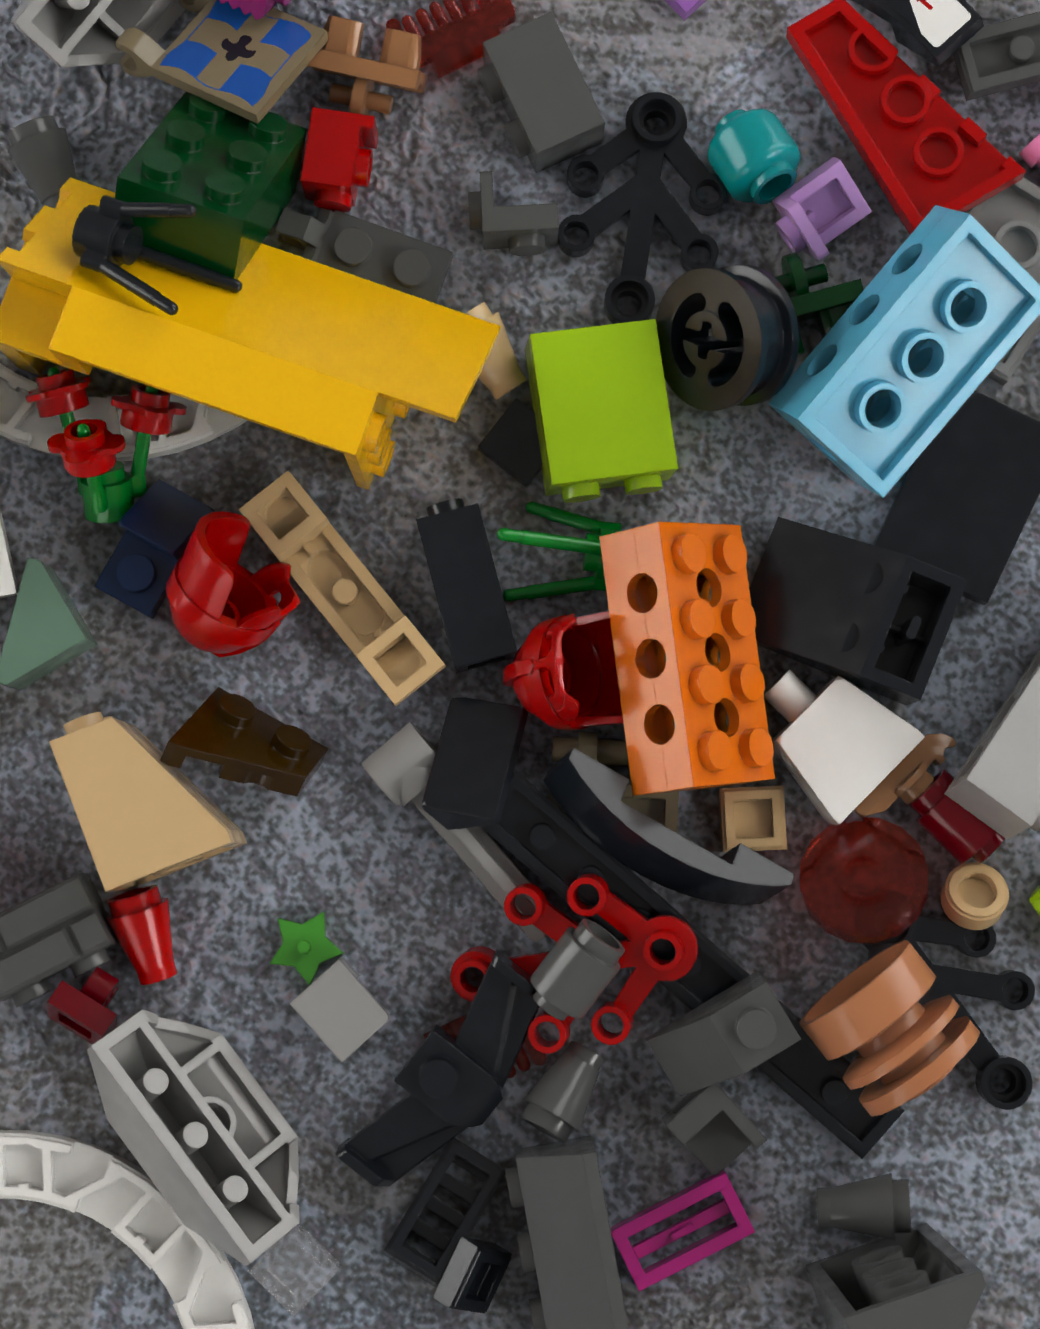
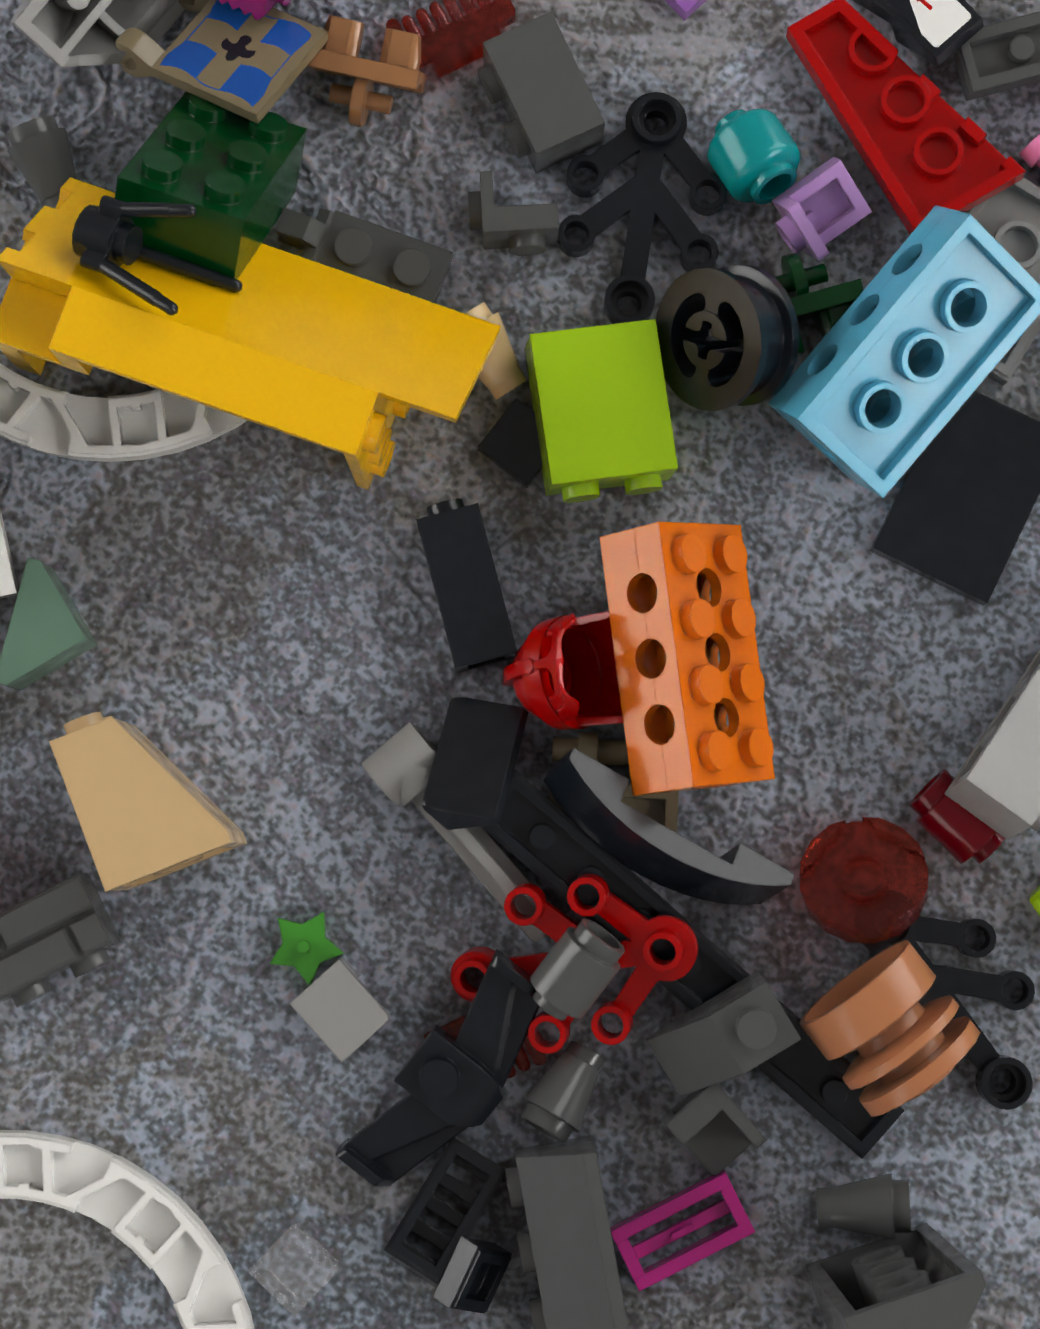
red plant [25,367,187,523] -> none
dark red tile [47,967,119,1045] -> none
light grey wedge [87,1010,300,1266] -> none
dark blue slope [94,479,215,619] -> none
red cone [106,885,178,985] -> none
dark brown wing [160,687,329,797] -> none
red helmet [166,511,301,658] -> none
tan slope [238,470,446,706] -> none
red brick [300,107,379,213] -> none
green plant [497,501,624,602] -> none
tan tile [718,785,787,852] -> none
black slope [749,517,968,706] -> none
white torso [764,669,925,825] -> none
medium nougat piece [854,734,956,817] -> none
tan tile [941,862,1009,930] -> none

